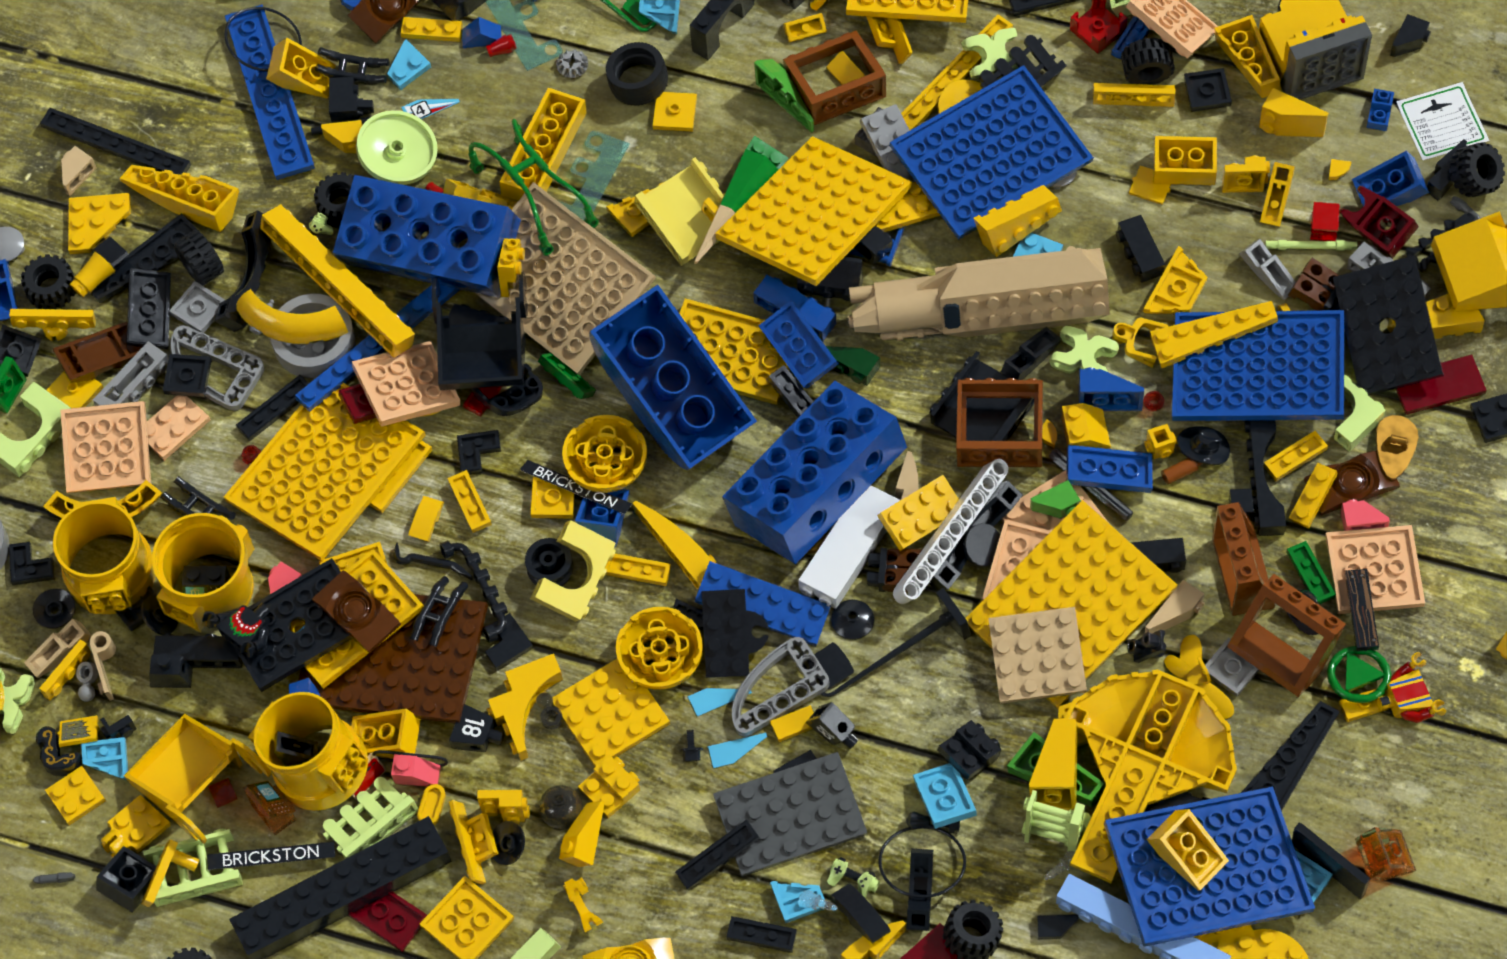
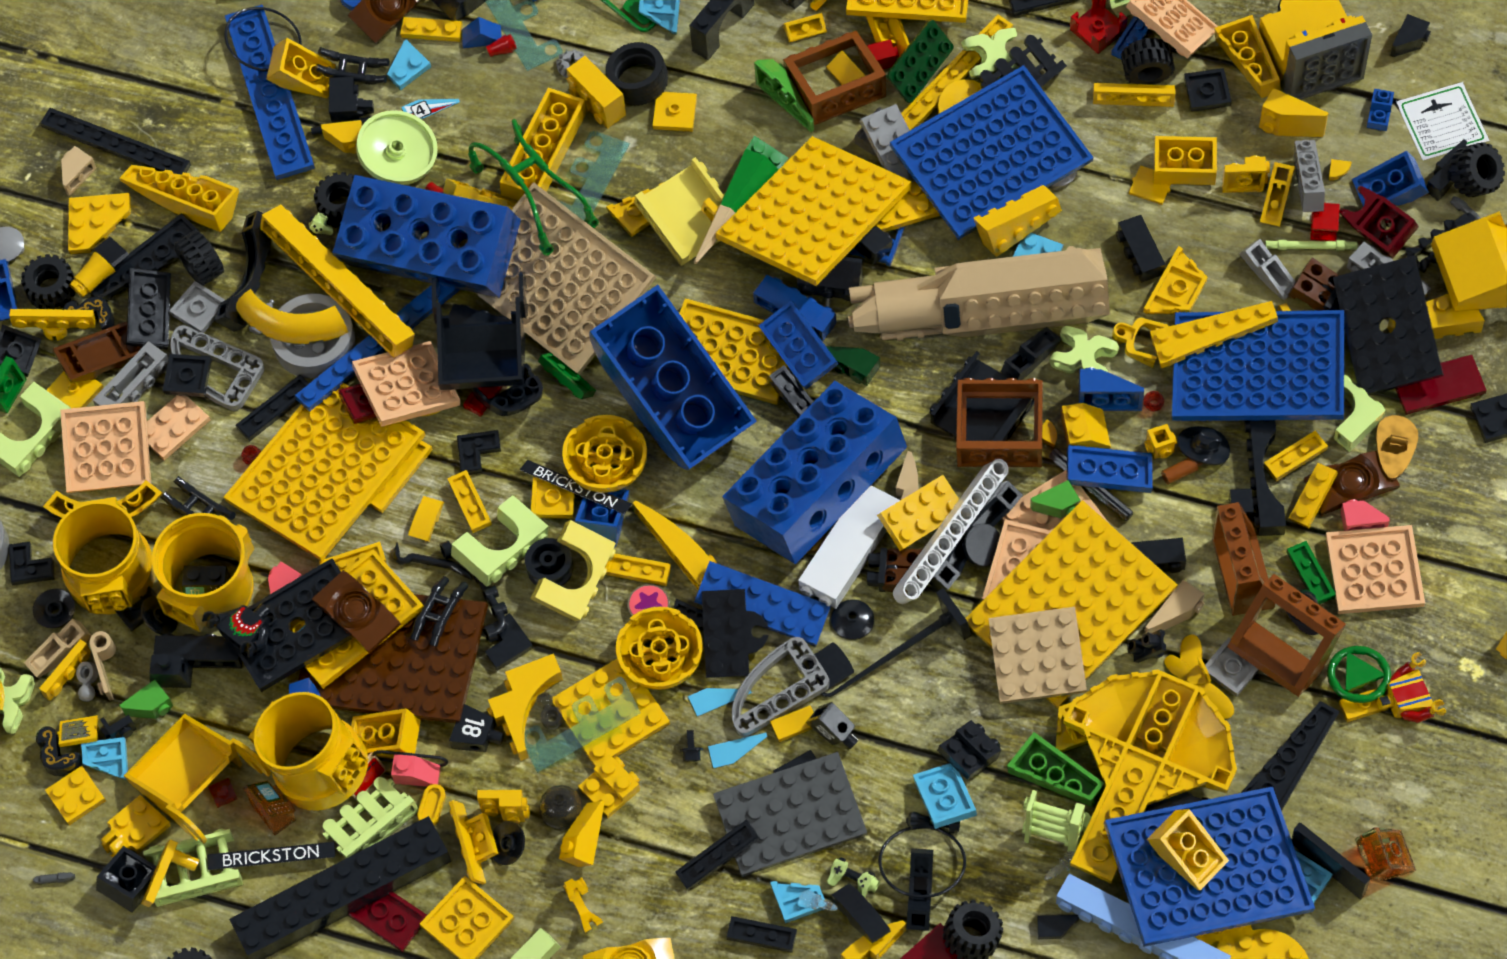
black slope [274,731,318,766] -> none
yellow plate [497,238,525,297] -> none
yellow slope [1029,717,1077,811] -> none
black tile [1345,569,1379,651] -> none
none -> black animal [63,297,114,330]
none -> bright green slope [120,680,173,719]
none -> yellowish green arch [451,495,549,587]
none -> clear light blue piece [525,677,641,773]
none -> yellow brick [566,56,626,129]
none -> tile [627,584,670,617]
none -> red brick [867,39,899,70]
none -> dark green bracket [886,20,954,103]
none -> light grey brick [1293,140,1325,212]

